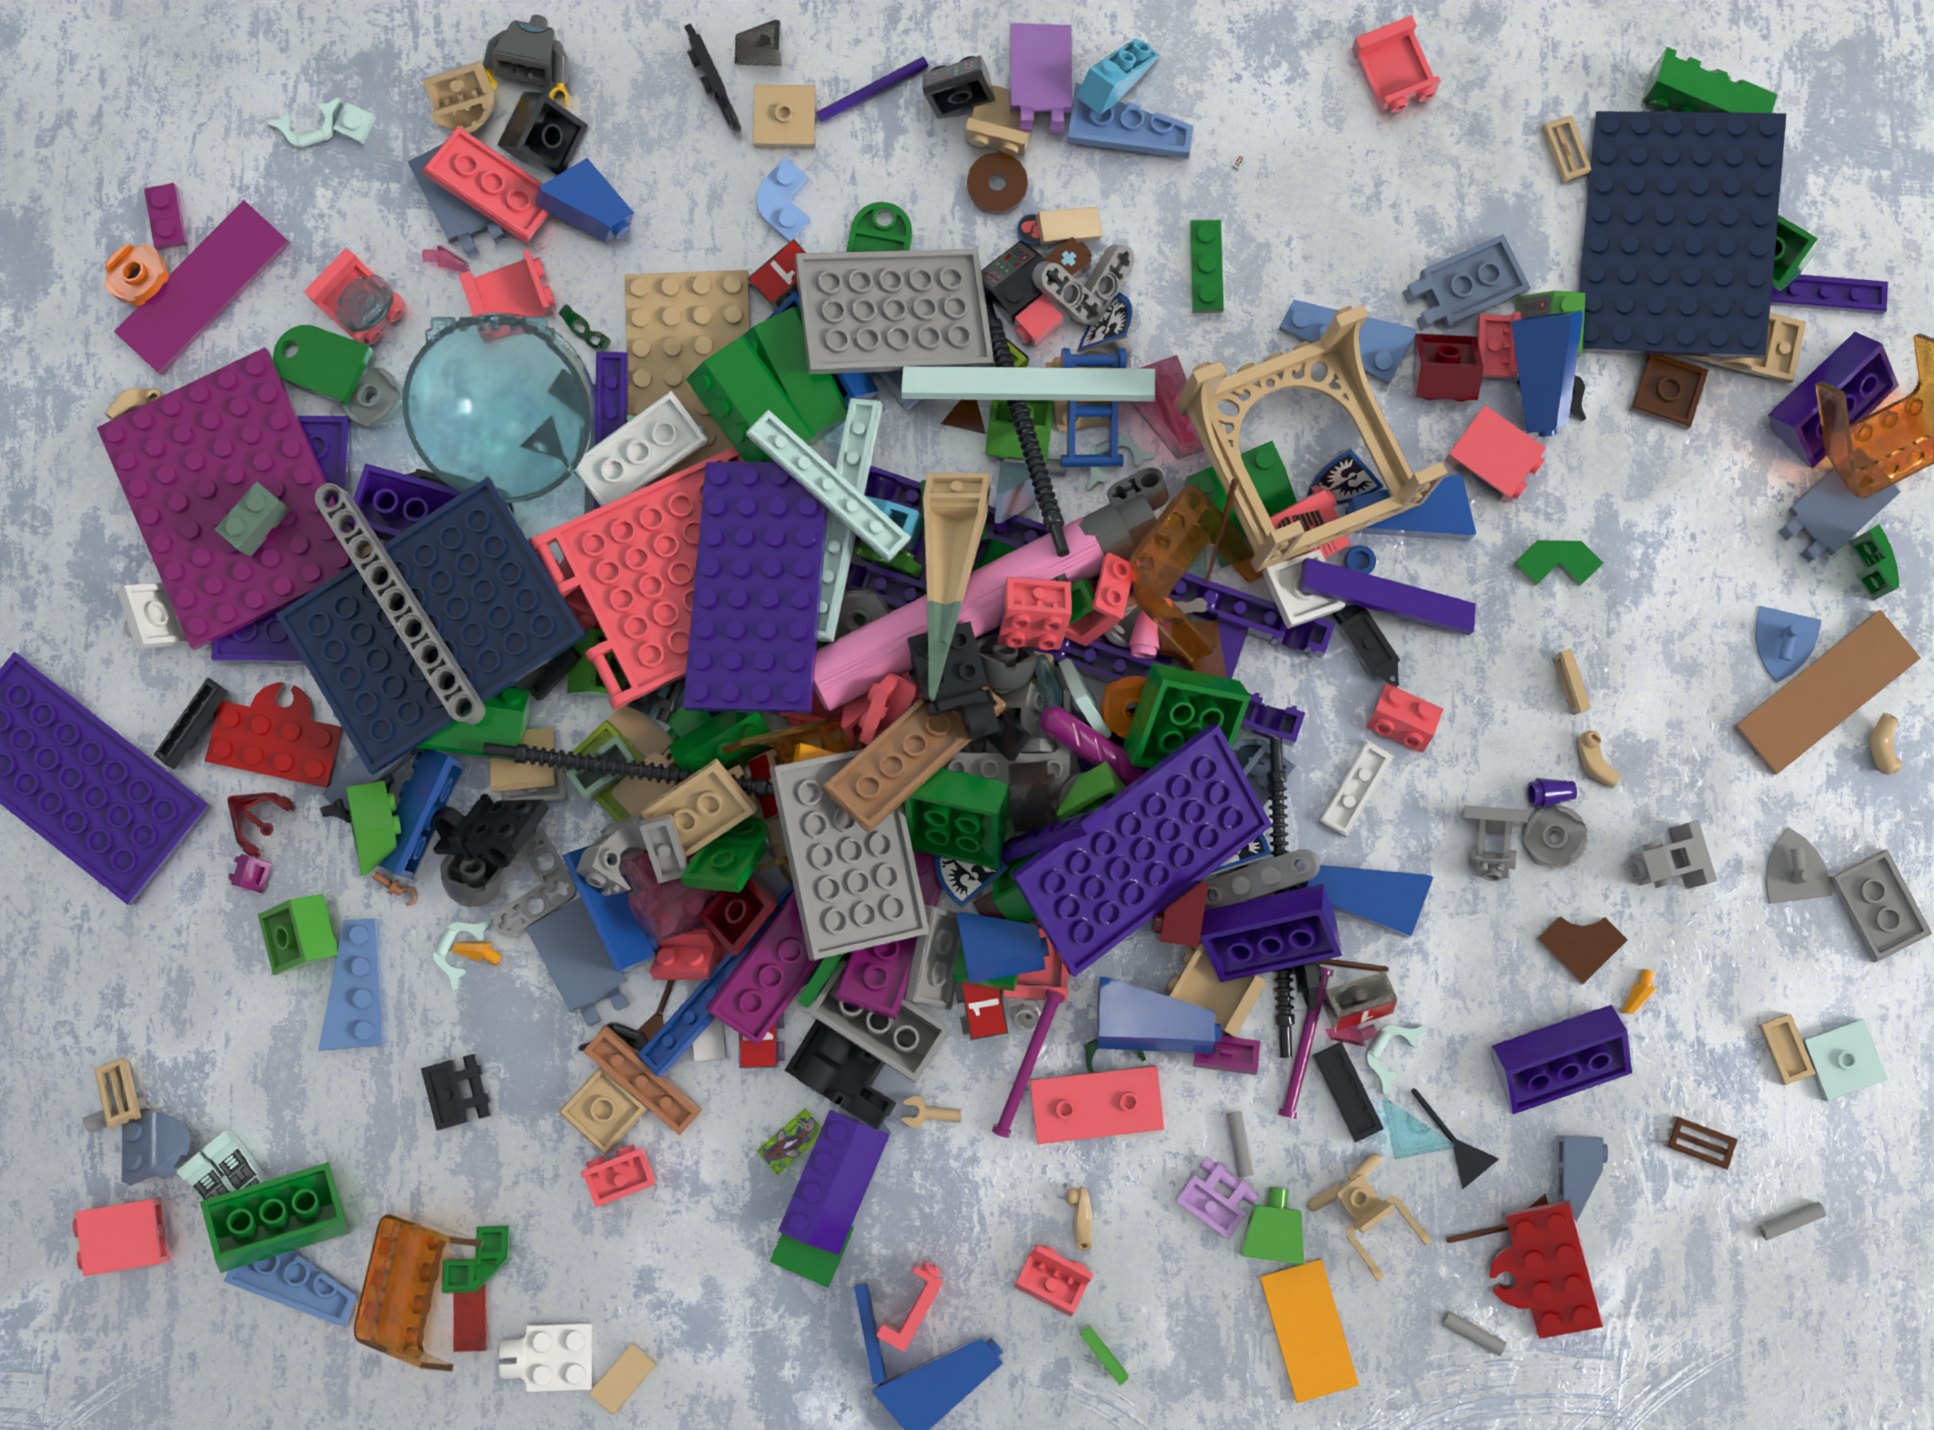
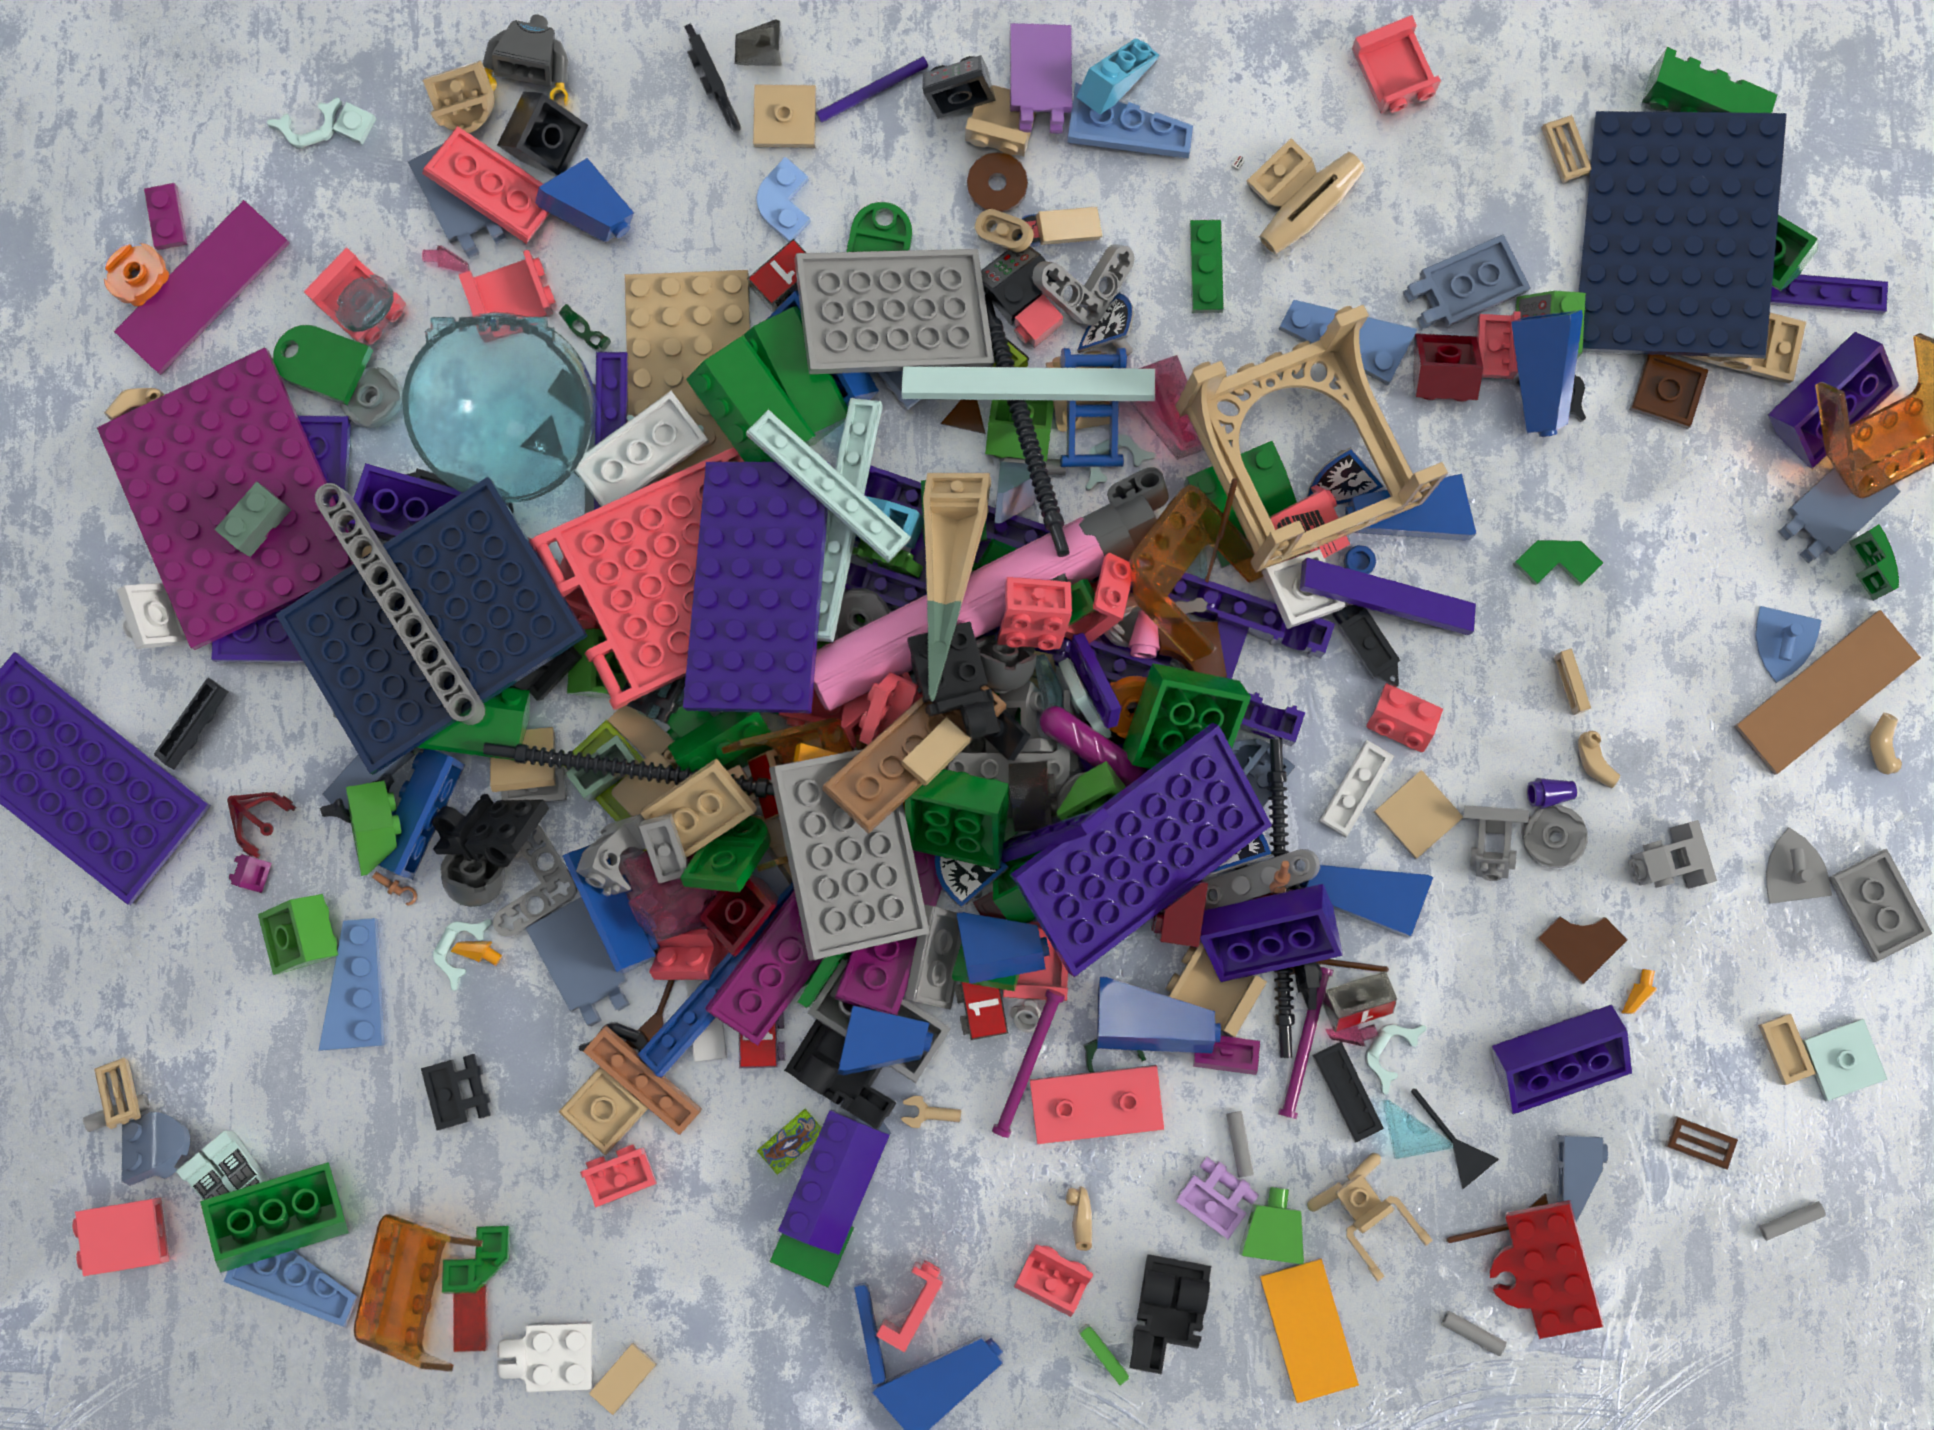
red plate [205,682,344,788] -> none
reddish brown brick [1044,236,1092,279] -> none
coral panel [1444,405,1546,503] -> none
none -> blue slope [837,1006,933,1075]
none -> tan tile [902,717,970,786]
none -> tan plate [975,209,1034,252]
none -> dark purple tile [1069,633,1122,729]
none -> black plate [1129,1254,1211,1374]
none -> tan plate [1247,138,1365,254]
none -> nougat hand [1269,861,1290,894]
none -> tan tile [1374,770,1463,859]

